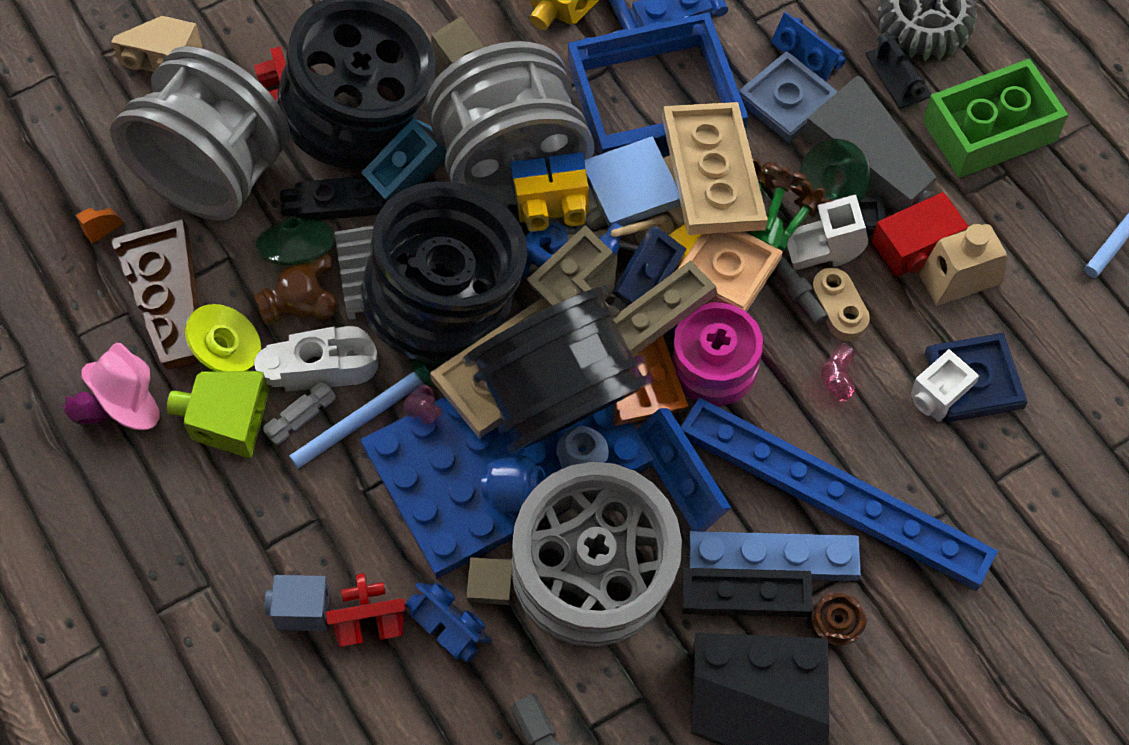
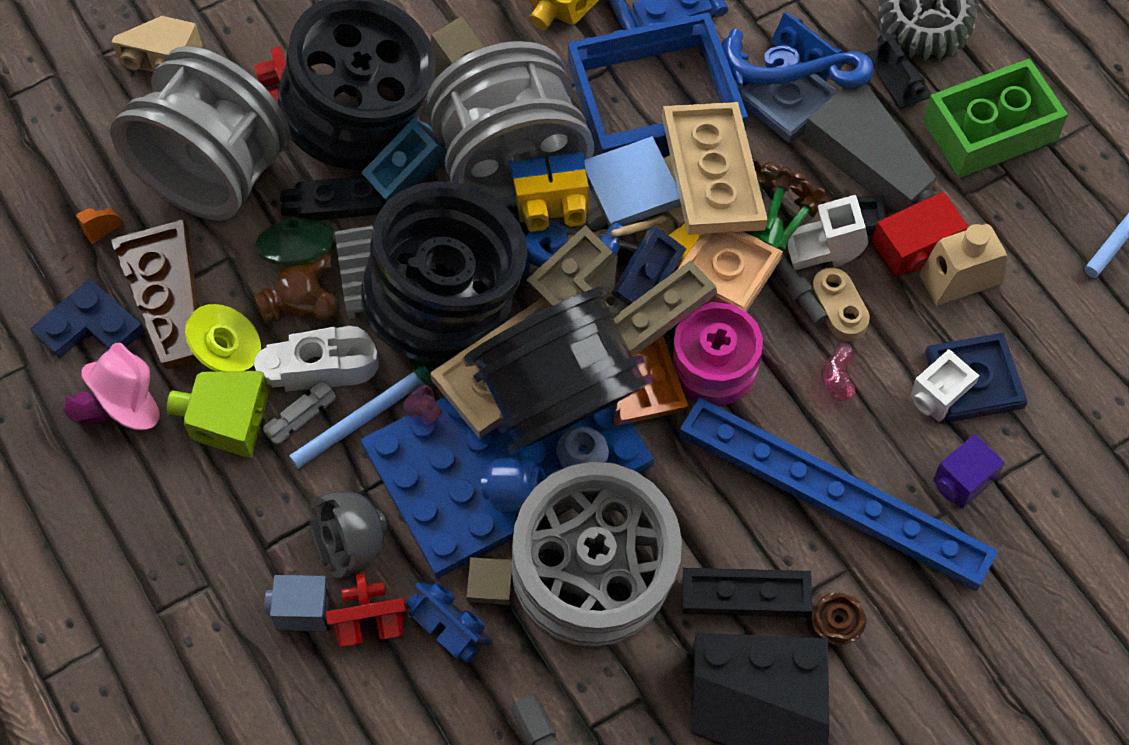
blue plate [636,408,731,532] -> none
medium blue plate [689,531,861,581] -> none
clear green dish [799,139,870,212] -> none
none -> dark blue plate [30,278,145,359]
none -> dark grey cylinder [310,491,387,578]
none -> blue plant [722,29,874,88]
none -> dark purple brick [933,434,1005,509]

